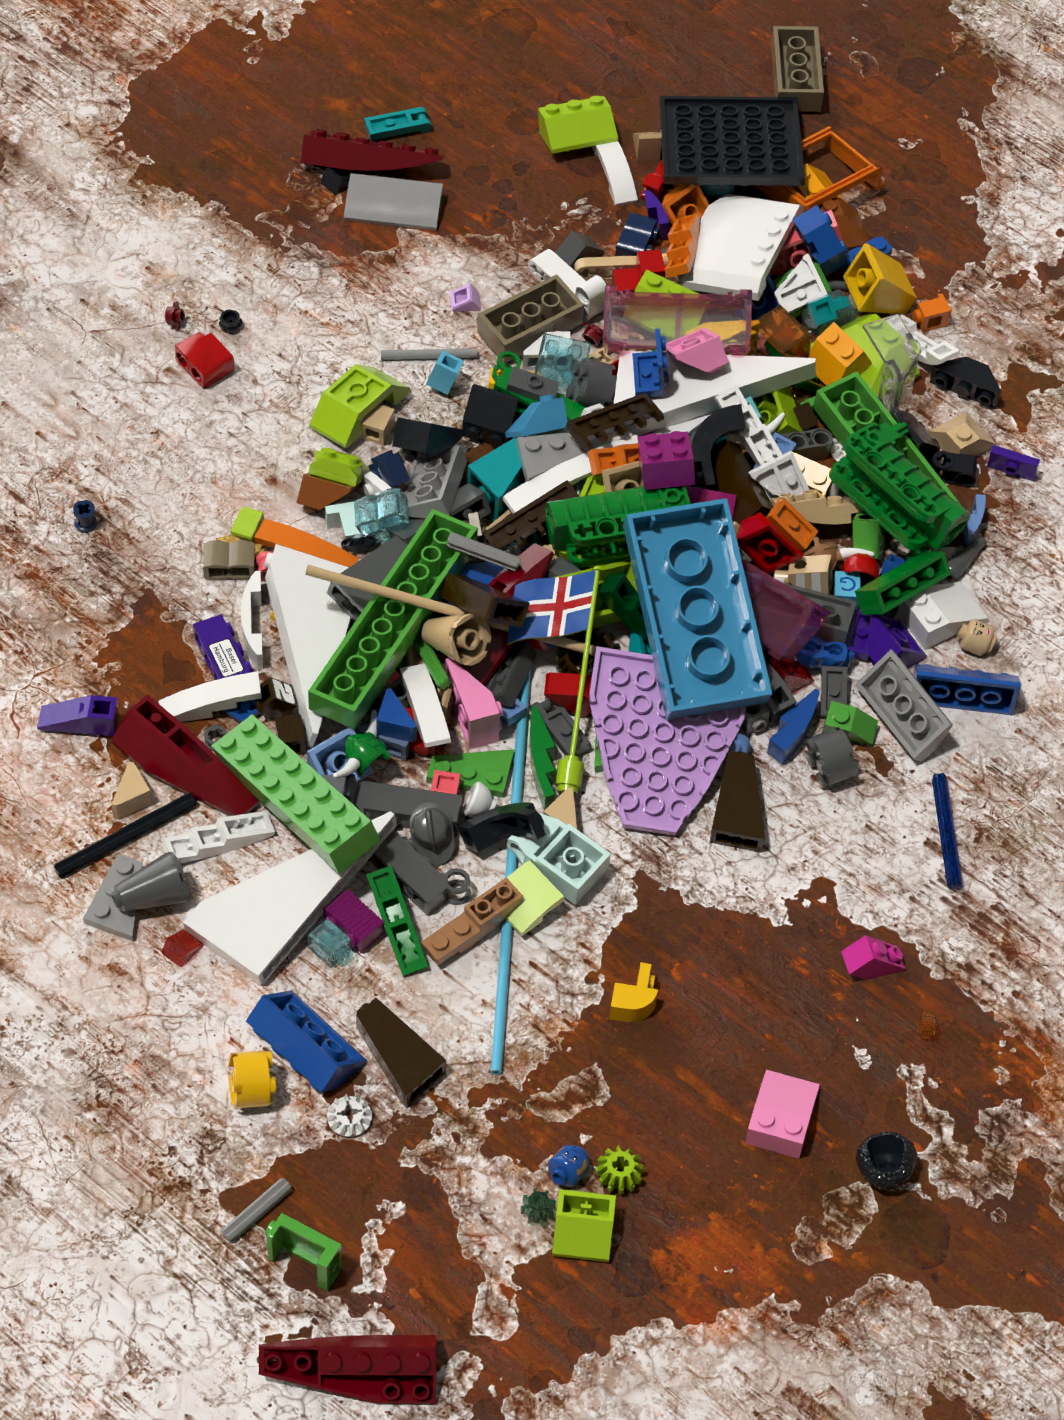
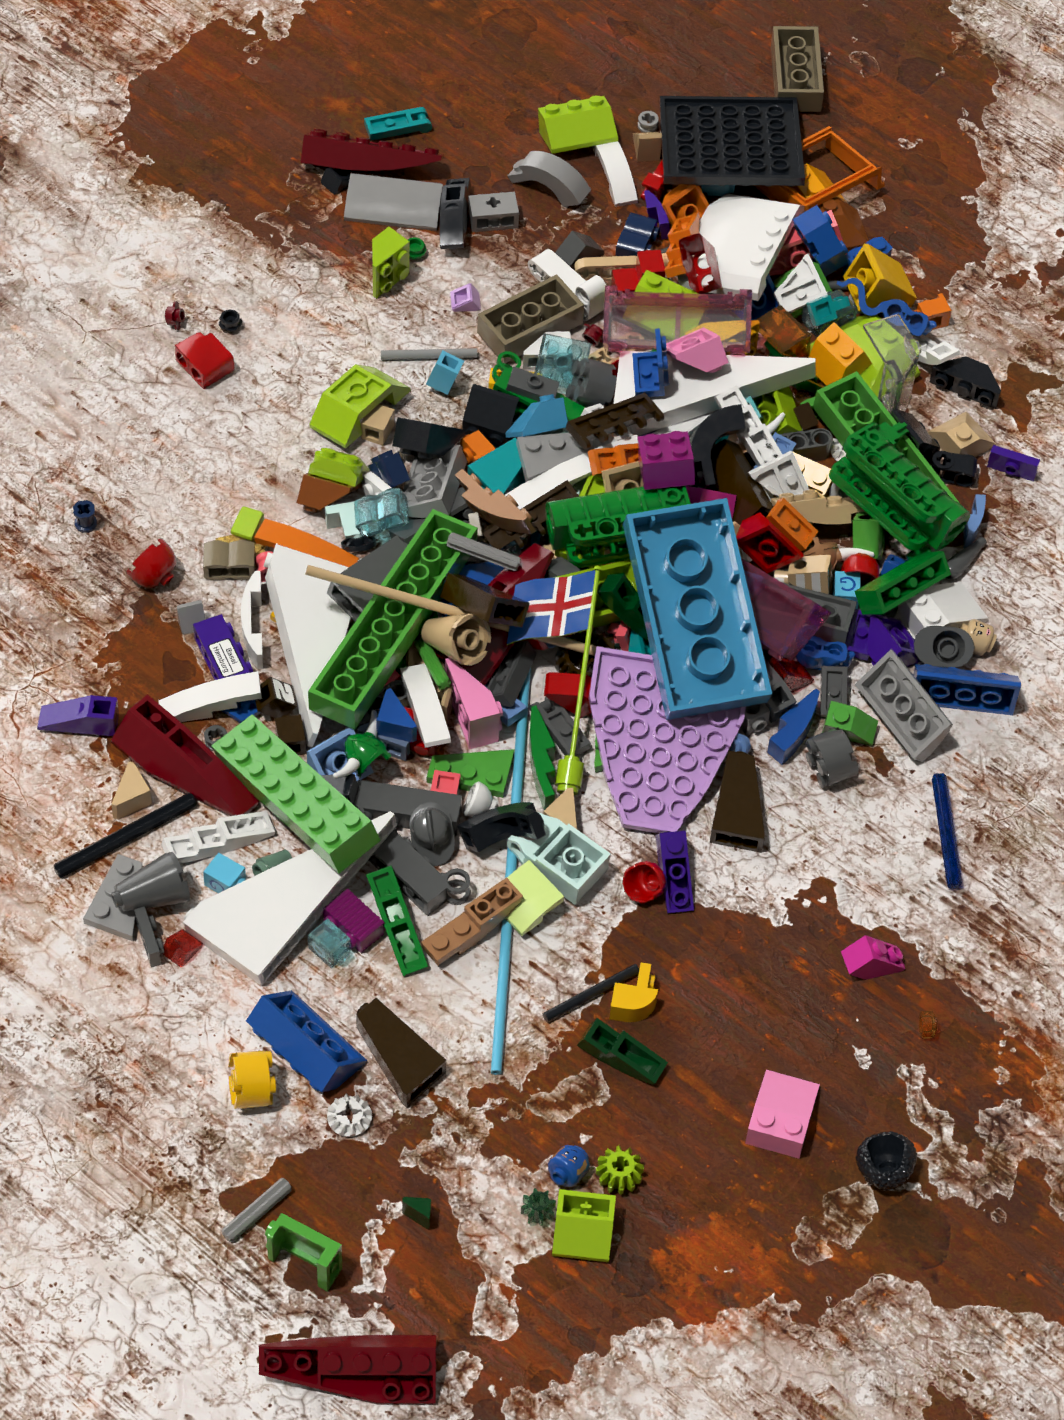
none -> red cylinder [126,538,176,588]
none -> dark grey plate [134,907,164,968]
none -> light grey slope [176,600,205,635]
none -> medium azure brick [203,852,246,893]
none -> sand green cone [252,849,292,876]
none -> lime slope [372,227,410,299]
none -> dark green slope [402,1197,431,1229]
none -> green plate [408,237,426,260]
none -> black slope [440,178,471,250]
none -> medium nougat slope [455,469,535,534]
none -> orange brick [460,430,495,463]
none -> light grey brick [468,192,519,232]
none -> light grey arch [508,151,591,207]
none -> black bar [542,964,639,1023]
none -> dark green slope [577,1018,668,1085]
none -> coral tile [607,620,631,651]
none -> red hair [622,861,666,903]
none -> light grey bush [638,111,659,133]
none -> dark purple slope [655,831,694,913]
none -> red piece [679,233,722,295]
none -> blue animal [836,278,937,336]
none -> dark grey piece [914,626,974,668]

